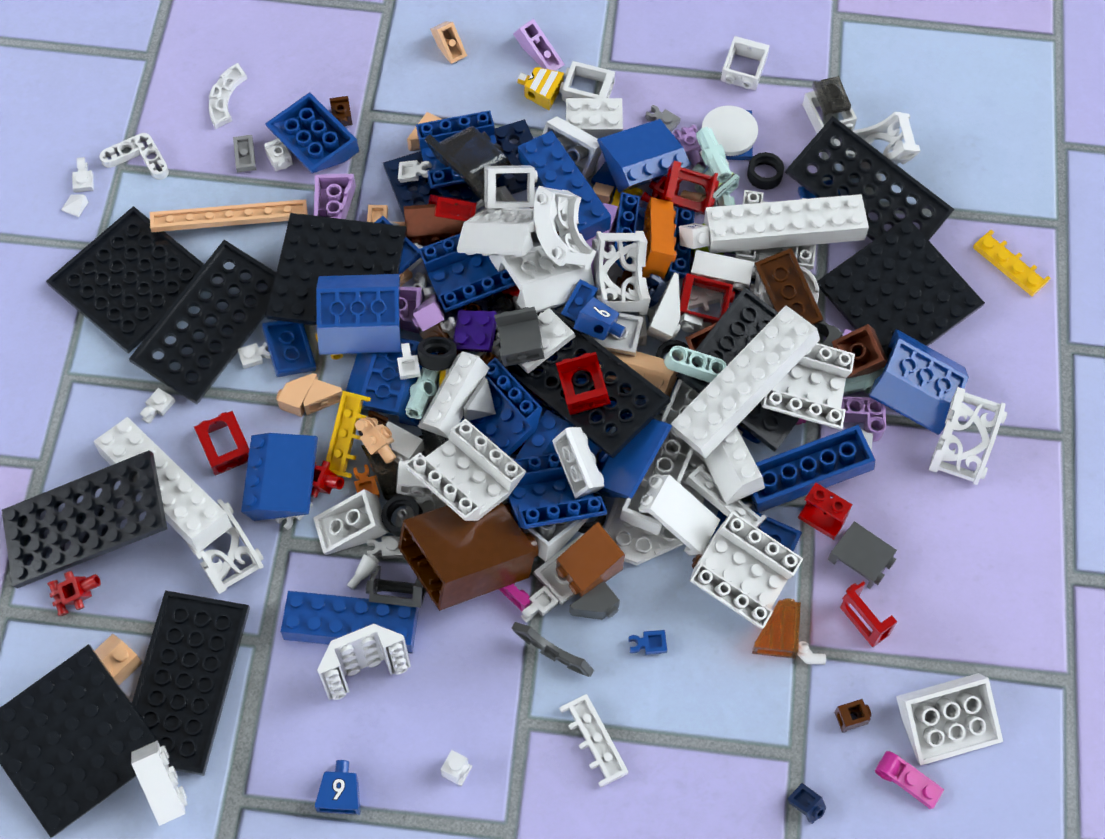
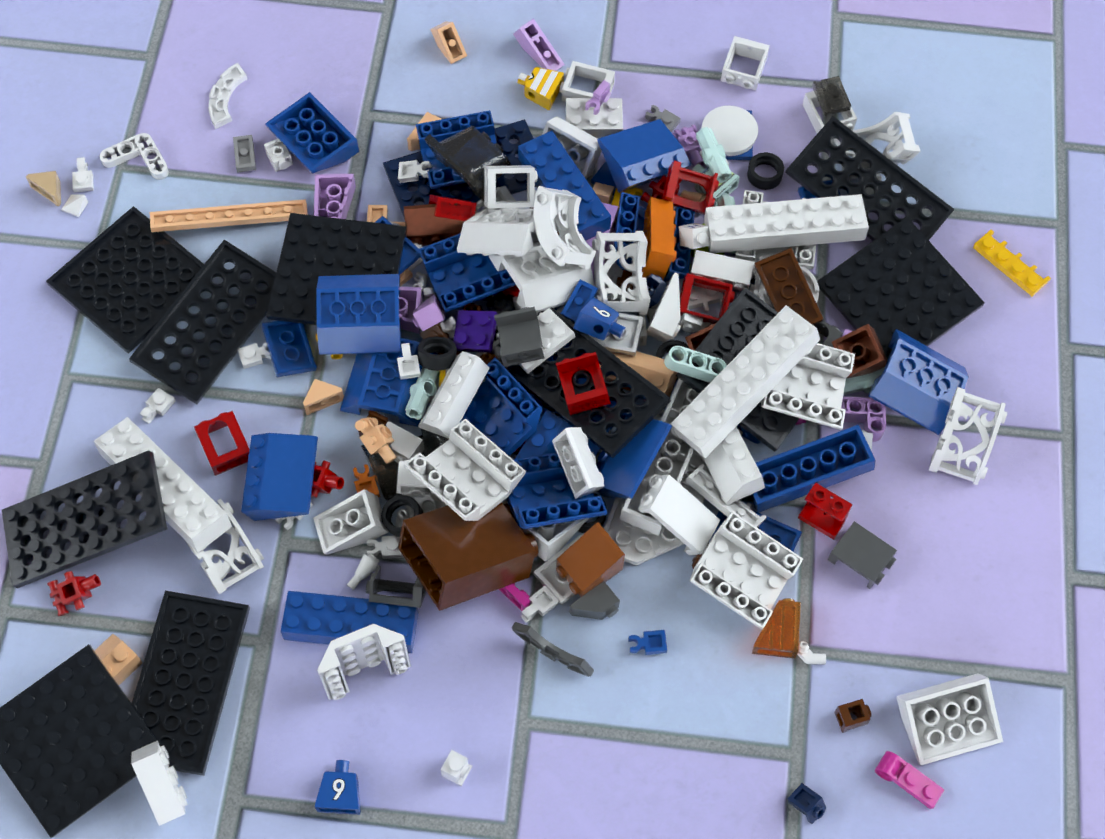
light nougat slope [276,373,318,417] -> none
yellow hinge [326,391,371,478] -> none
reddish brown brick [330,96,353,127] -> none
light grey slope [464,377,496,421] -> none
white hinge [559,694,628,787] -> none
red panel [840,581,897,647] -> none
none -> tan slope [26,171,61,207]
none -> lavender plate [585,80,611,115]

